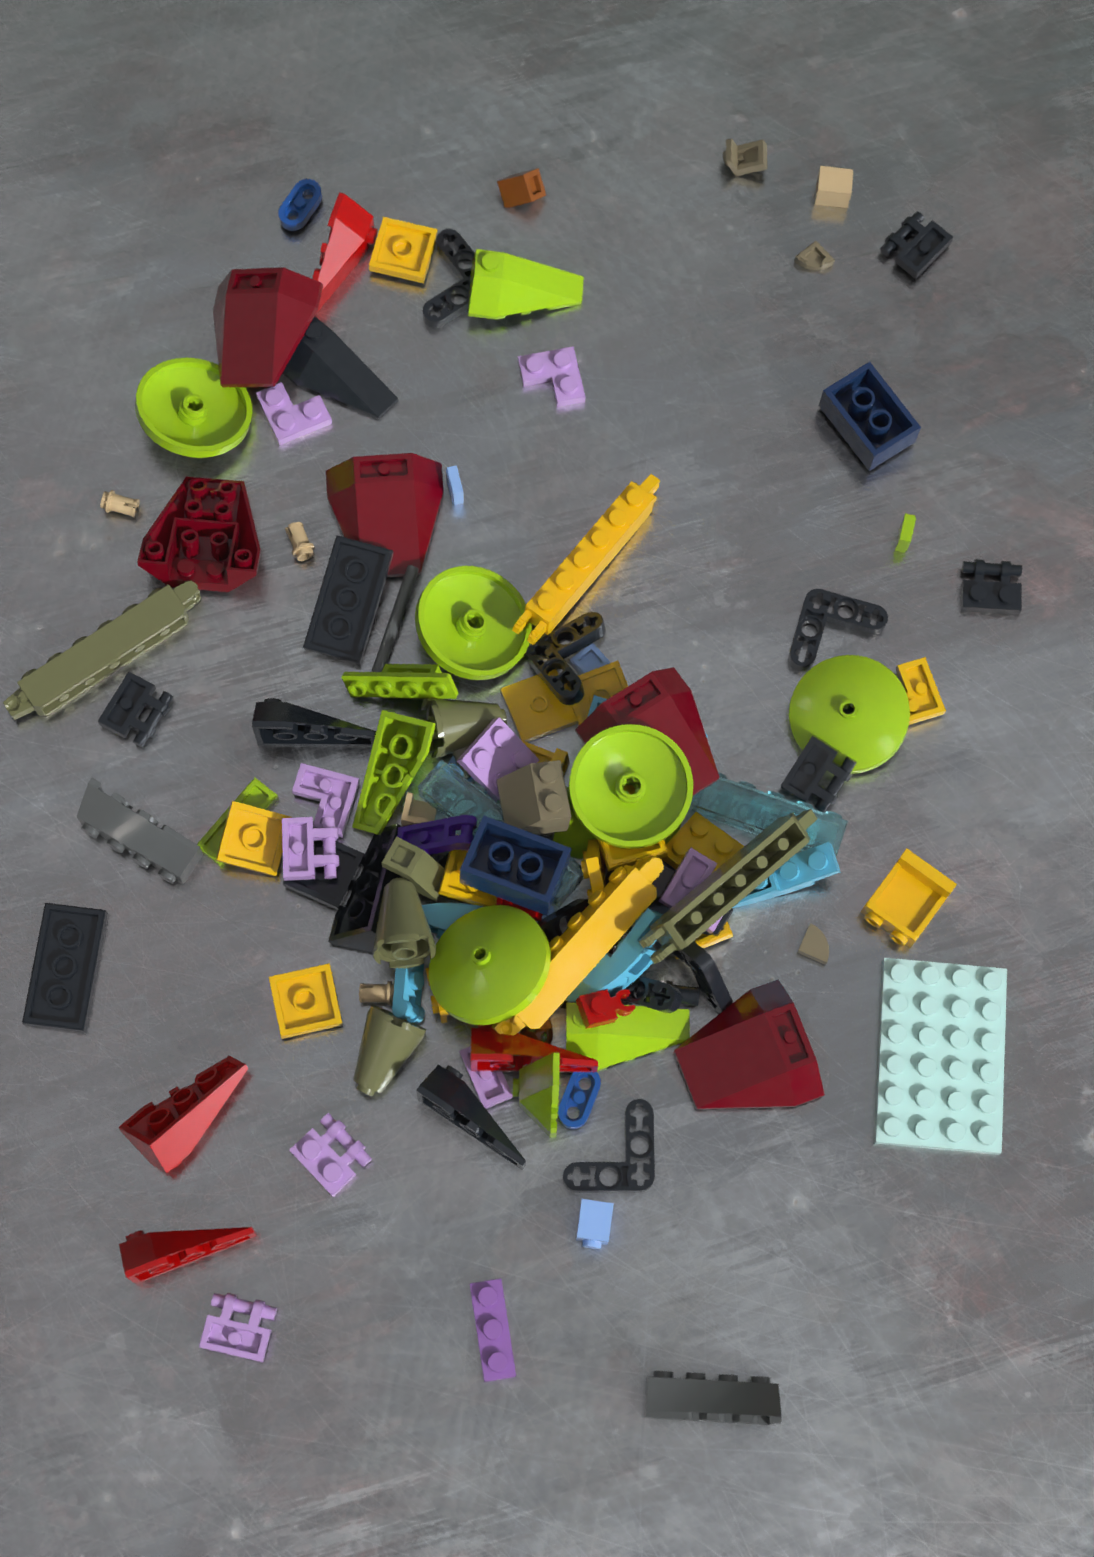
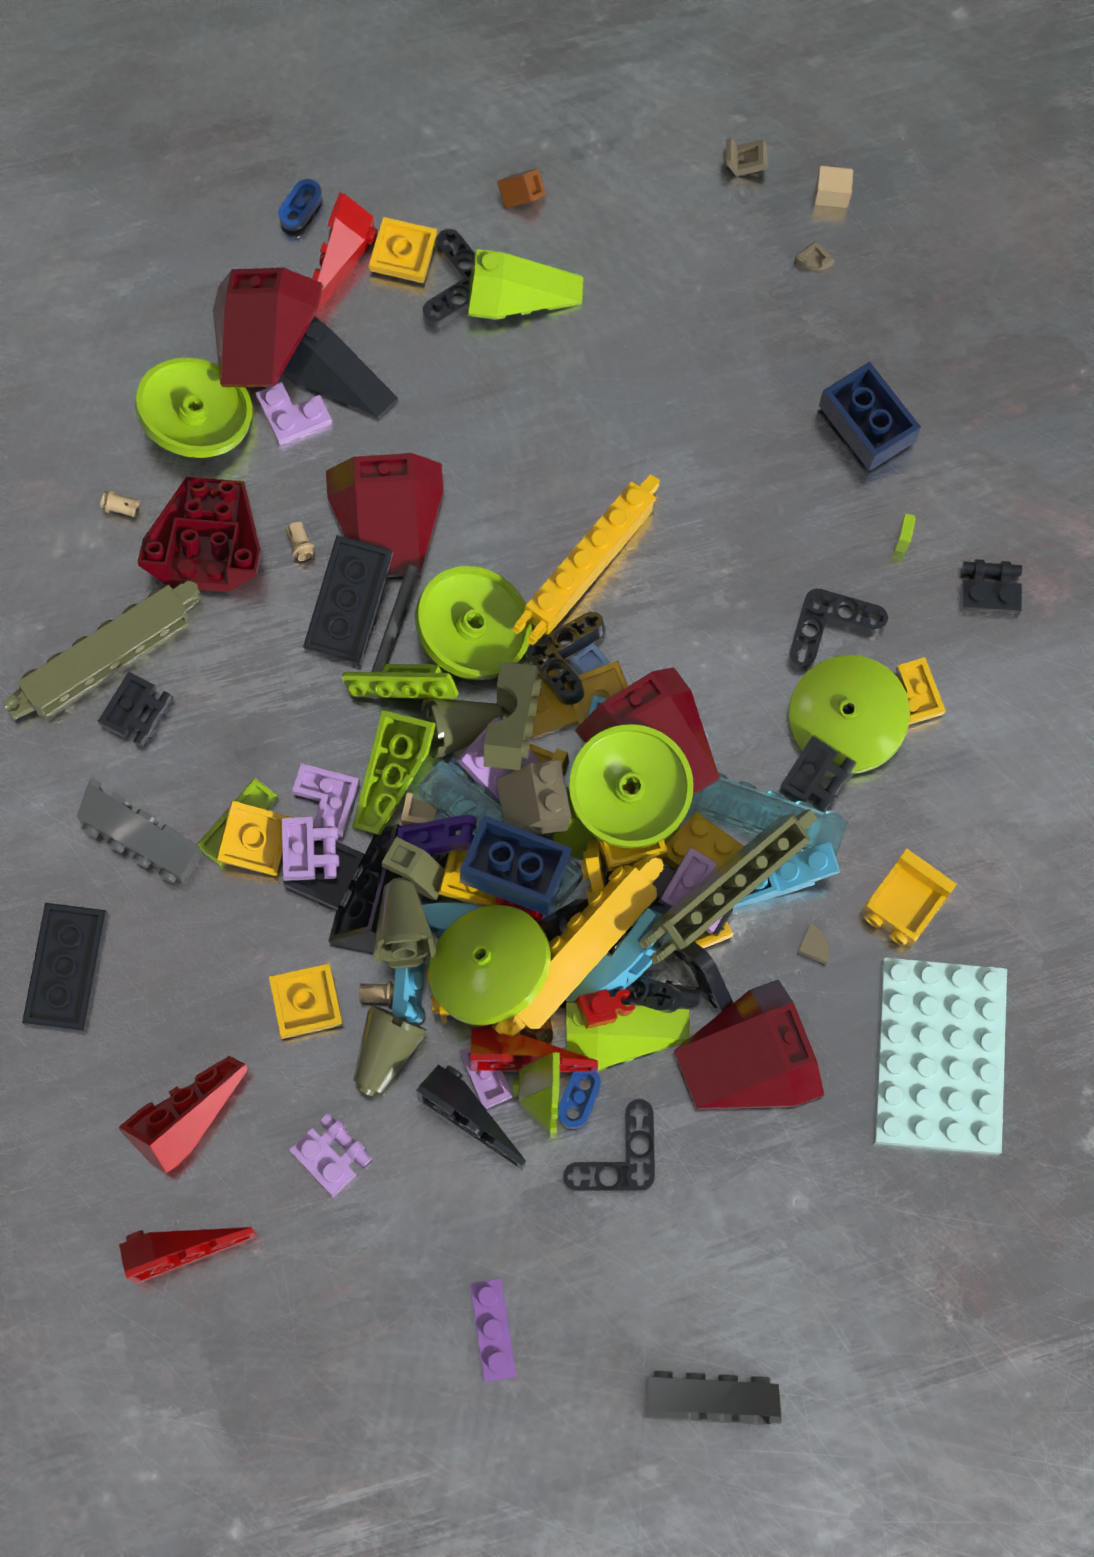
lavender plate [199,1293,277,1363] -> none
black wedge [252,698,376,746] -> none
light blue tile [446,465,464,505] -> none
lavender plate [518,346,585,407] -> none
light blue brick [576,1199,614,1249] -> none
black plate [880,211,953,279] -> none
none -> olive arch [484,662,542,770]

